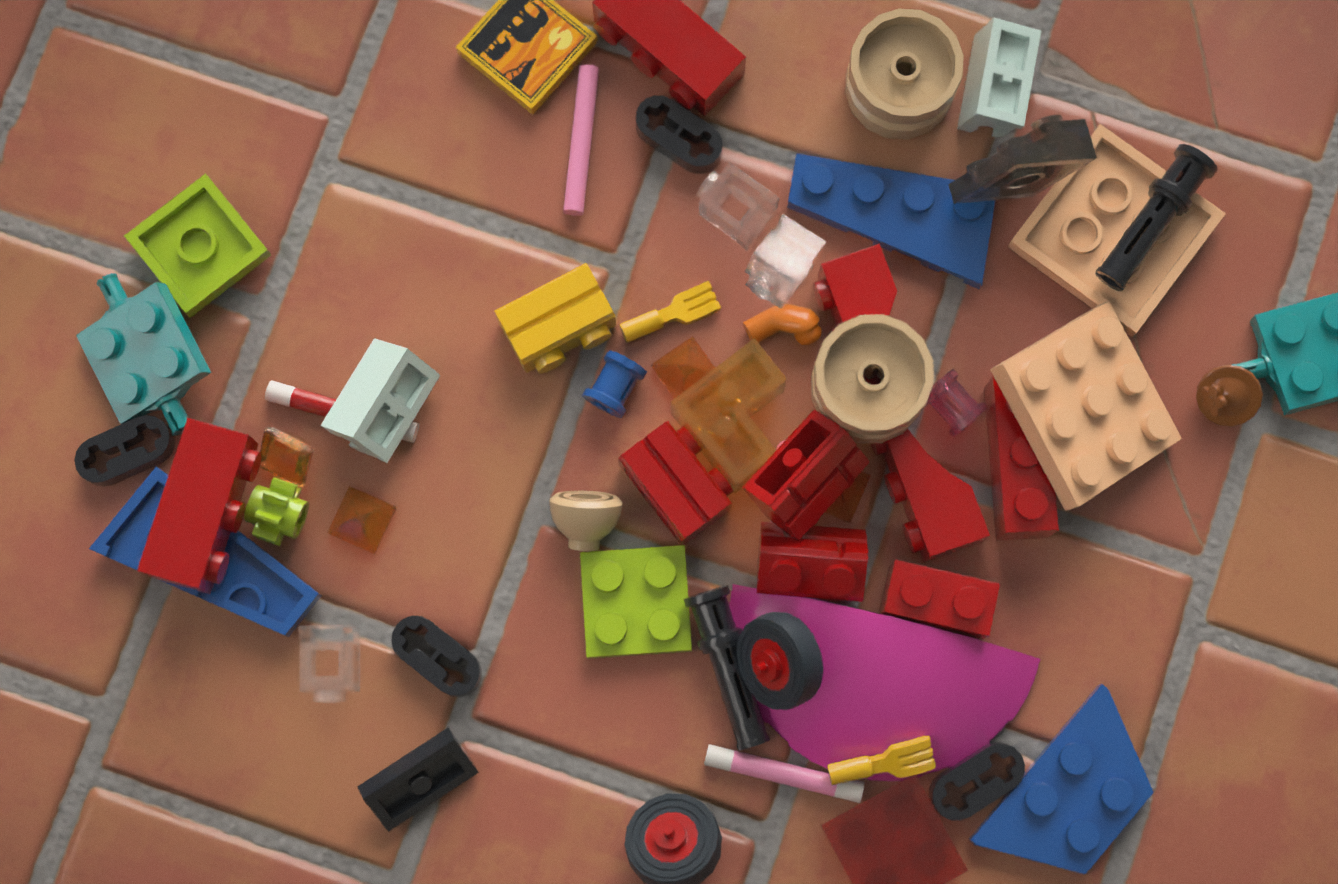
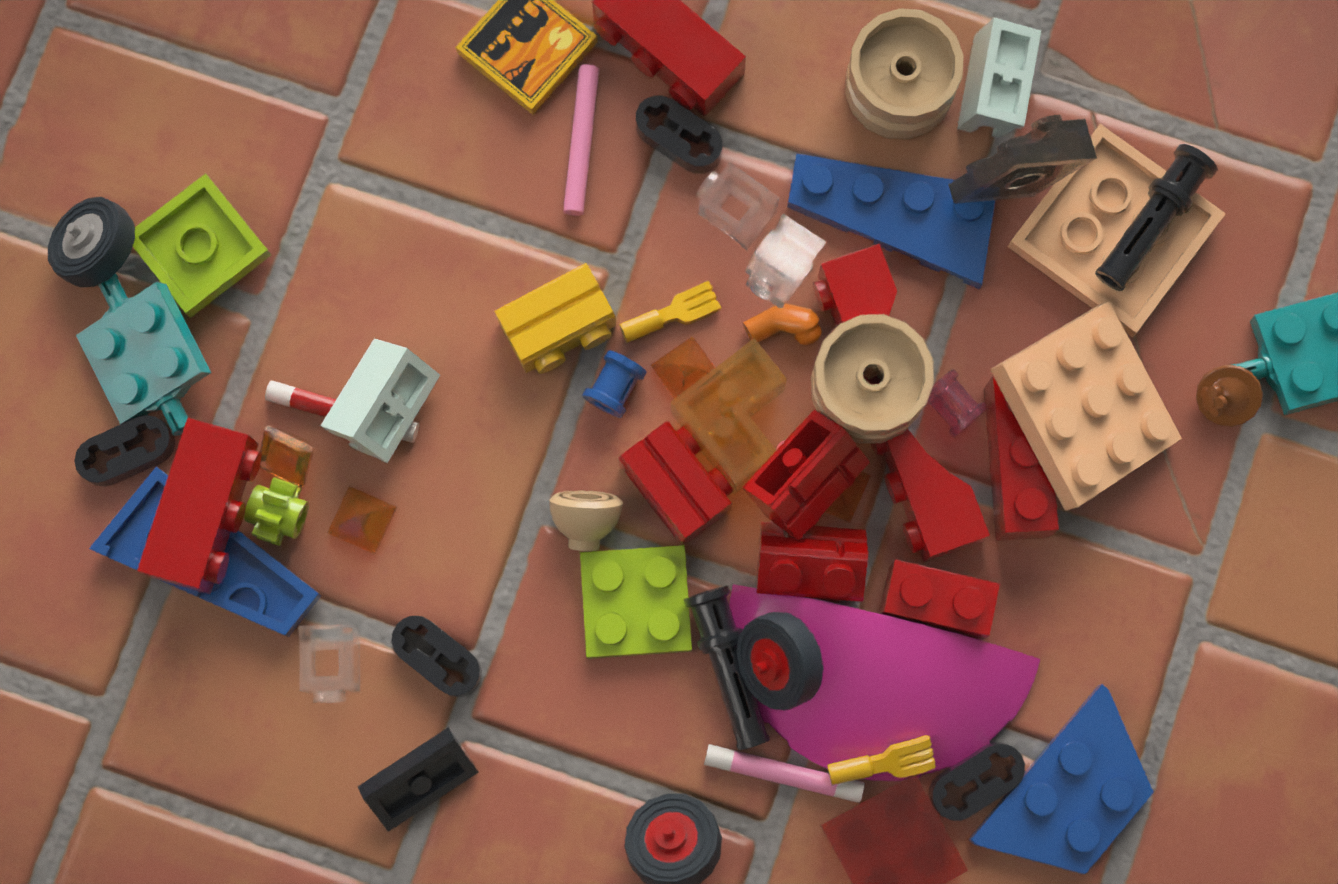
none -> black wheel [48,197,135,288]

